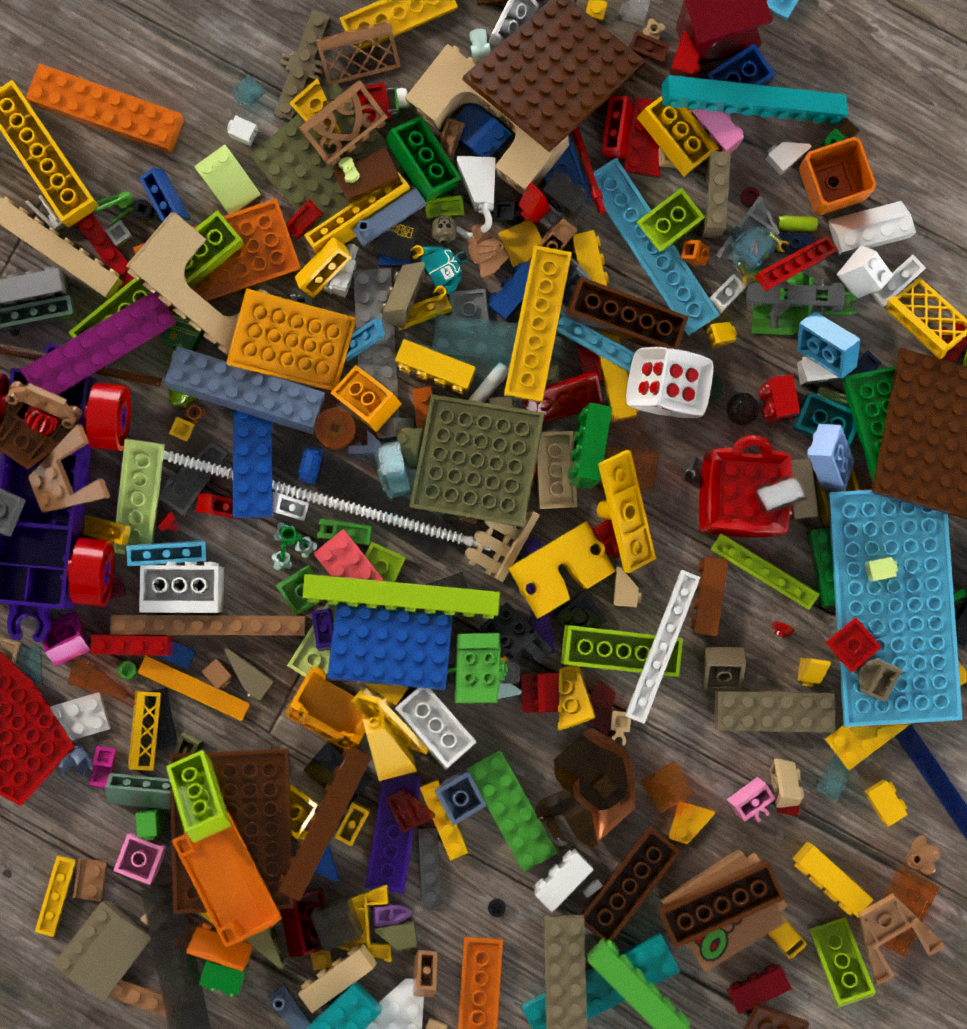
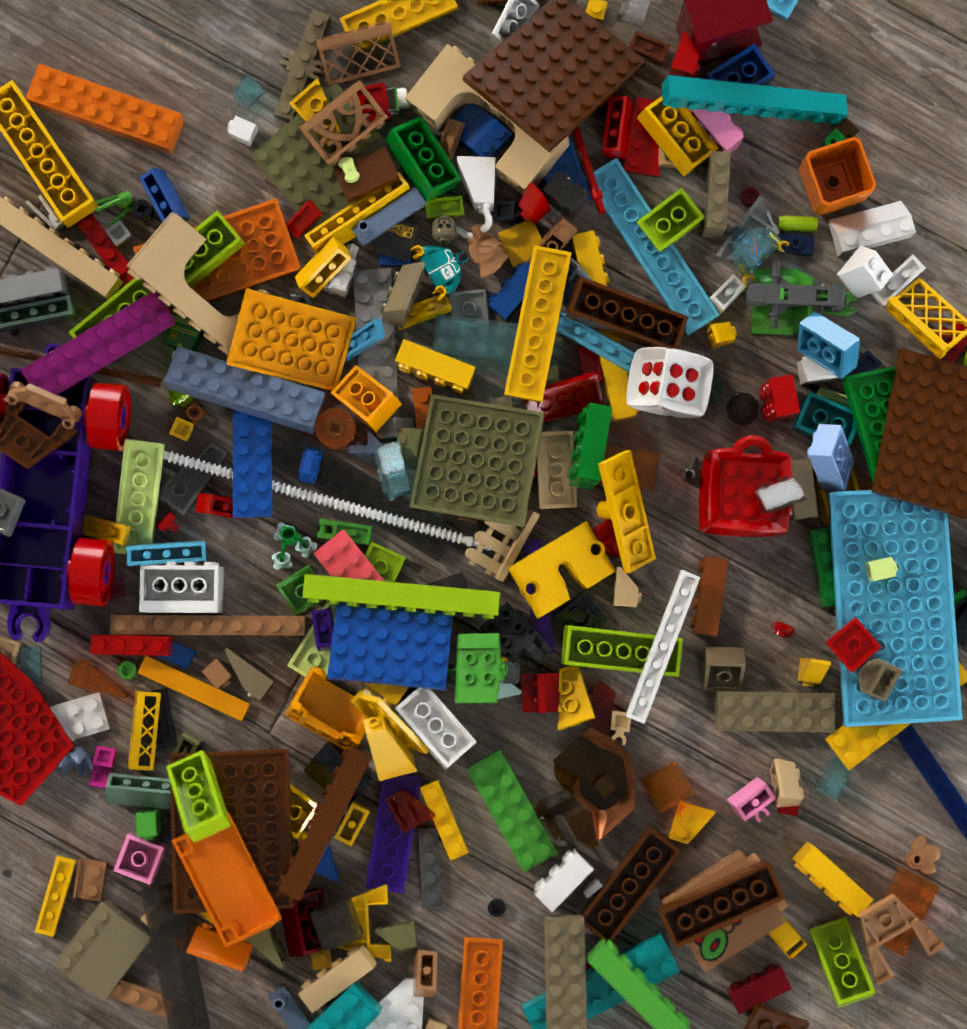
red gear [24,406,60,435] -> none
medium nougat wing [28,425,110,513] -> none
dark pink slope [43,611,91,667] -> none
yellowish green slope [194,144,261,214] -> none
green brick [199,960,249,997] -> none
white slope [272,492,309,521] -> none
medium lavender plate [372,904,412,927] -> none
sand blue slope [435,769,487,826] -> none
white piece [468,362,509,403] -> none
light aqua piece [469,29,491,62] -> none
tan plate [643,19,665,40] -> none
orange brick [680,240,710,266] -> none
lime plate [711,533,820,610] -> none
red plate [754,236,838,292] -> none
white slope [765,142,812,176] -> none
yellow piece [863,780,908,827] -> none

